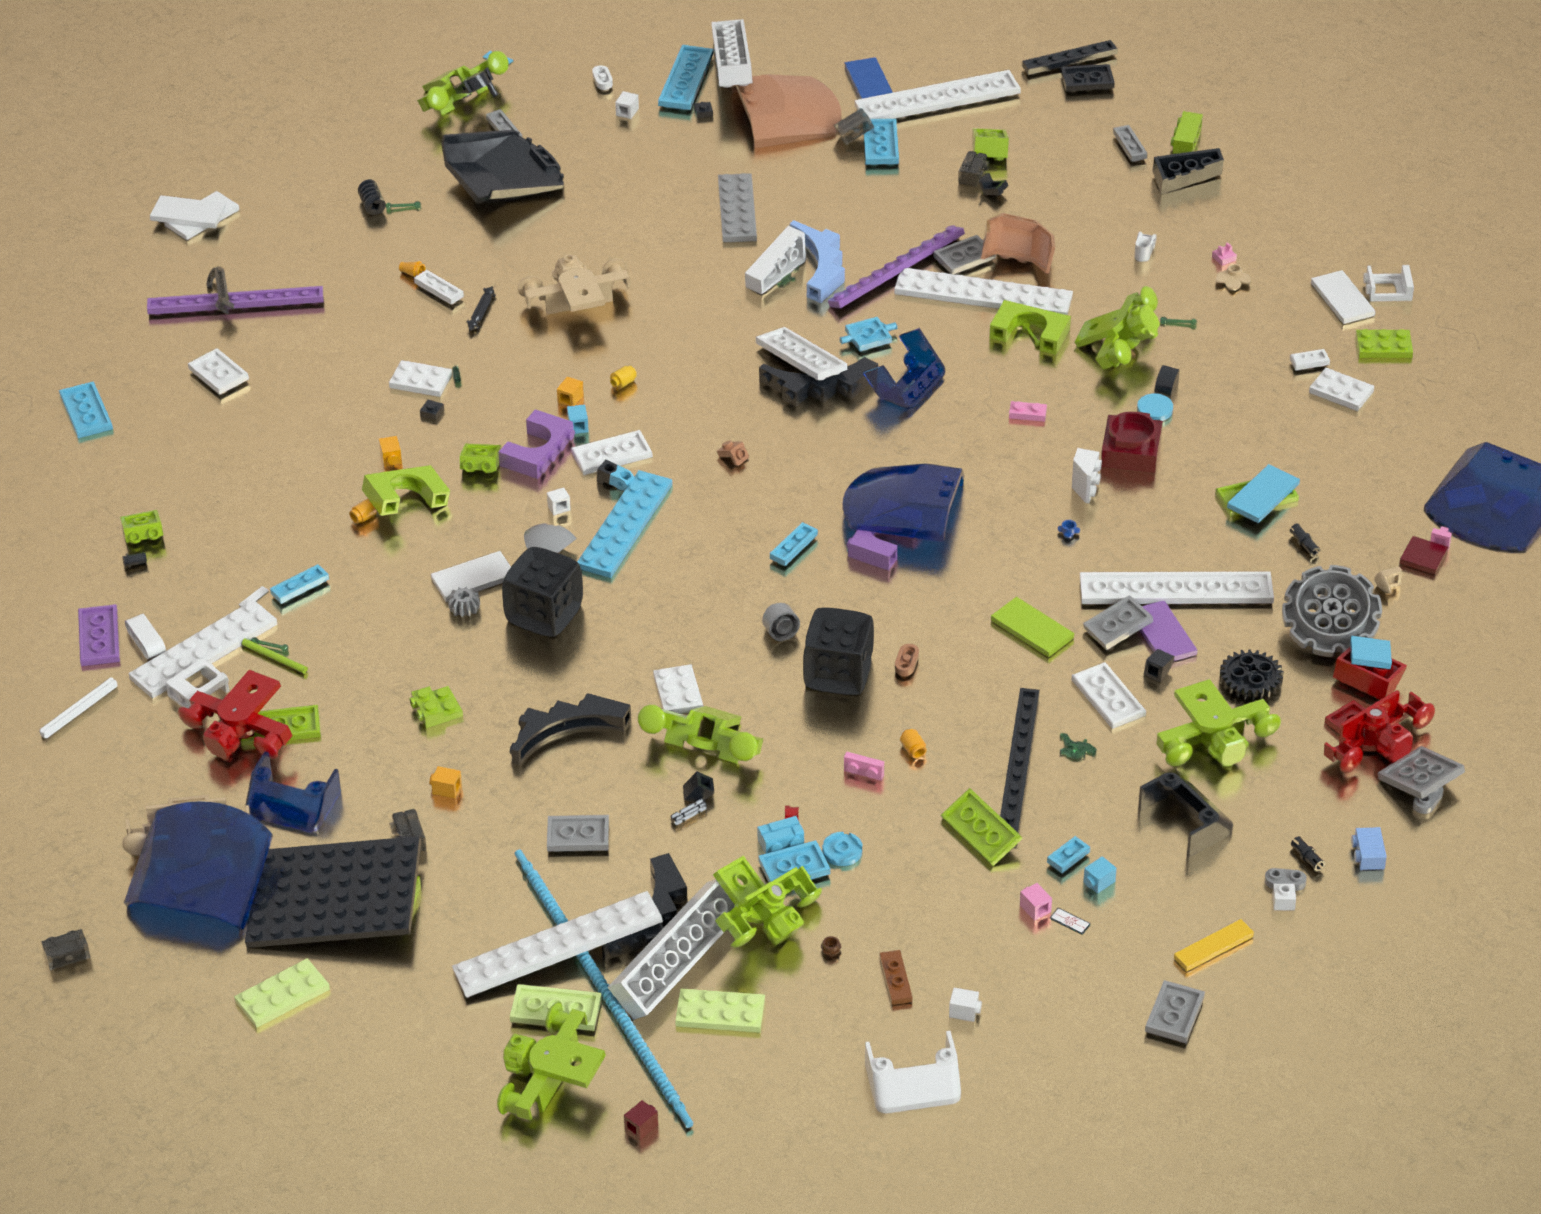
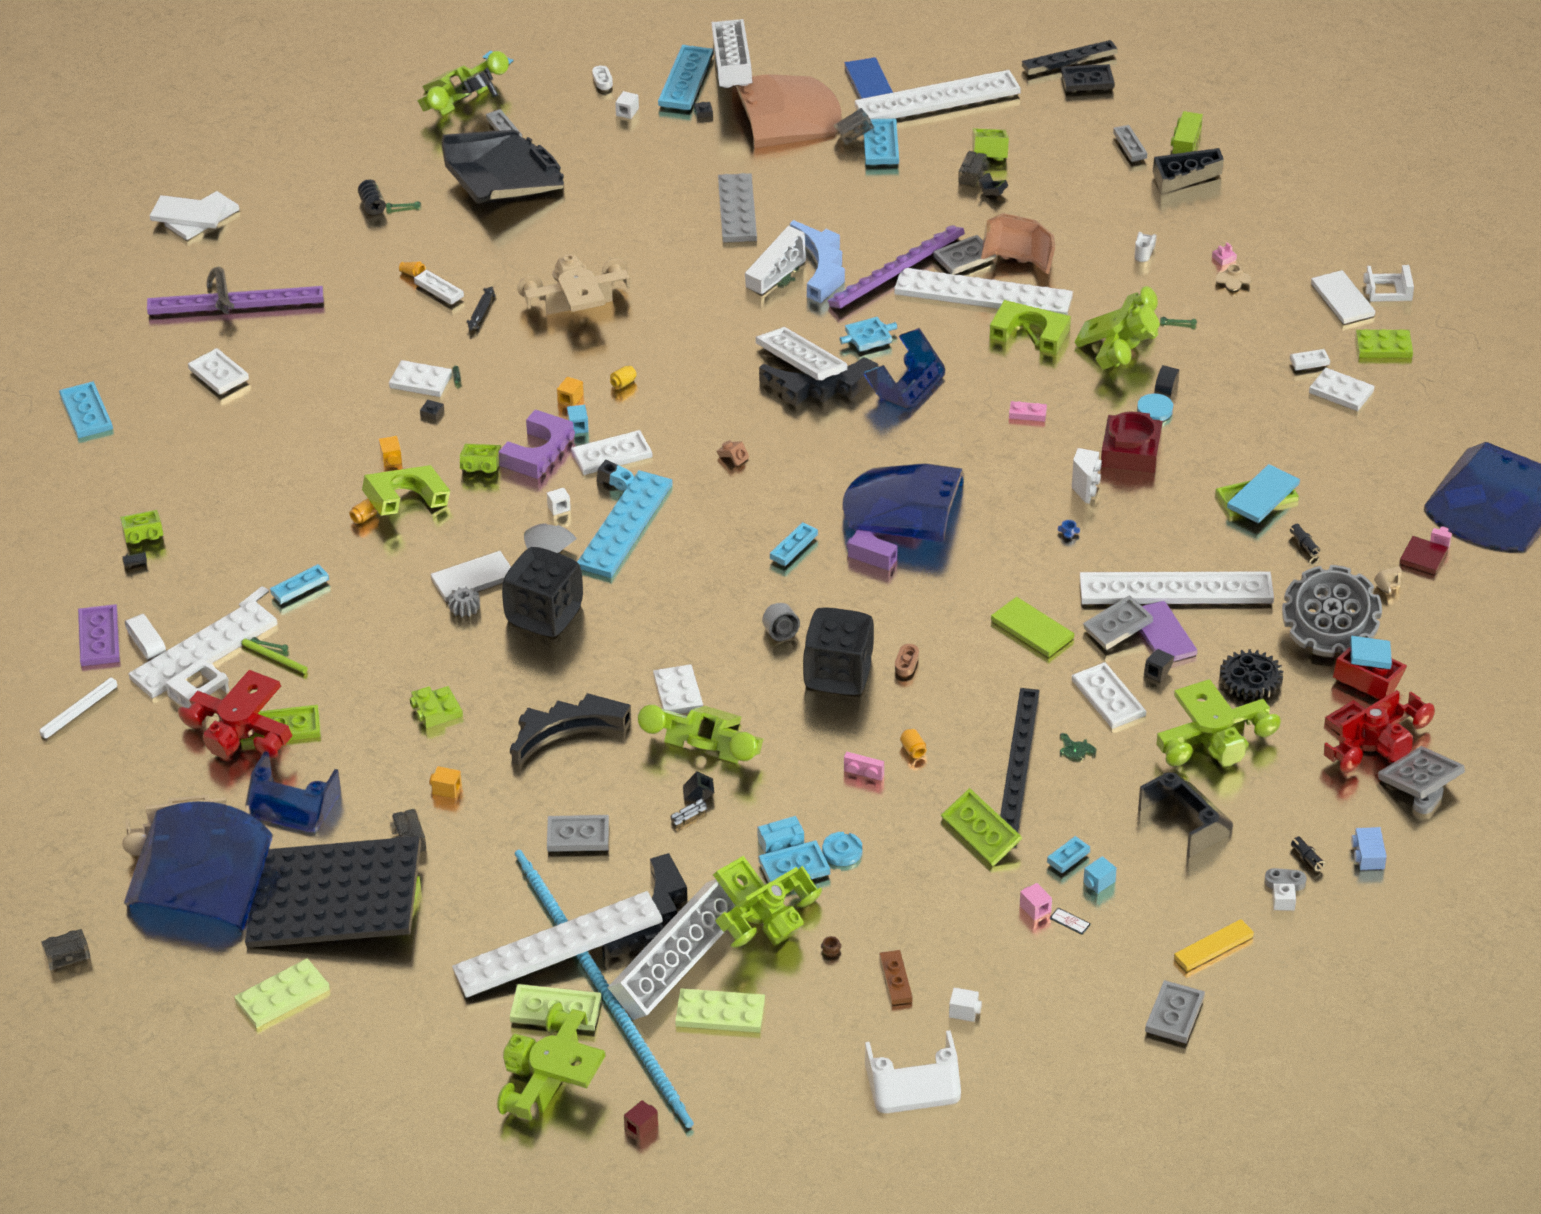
red piece [785,806,799,821] -> none

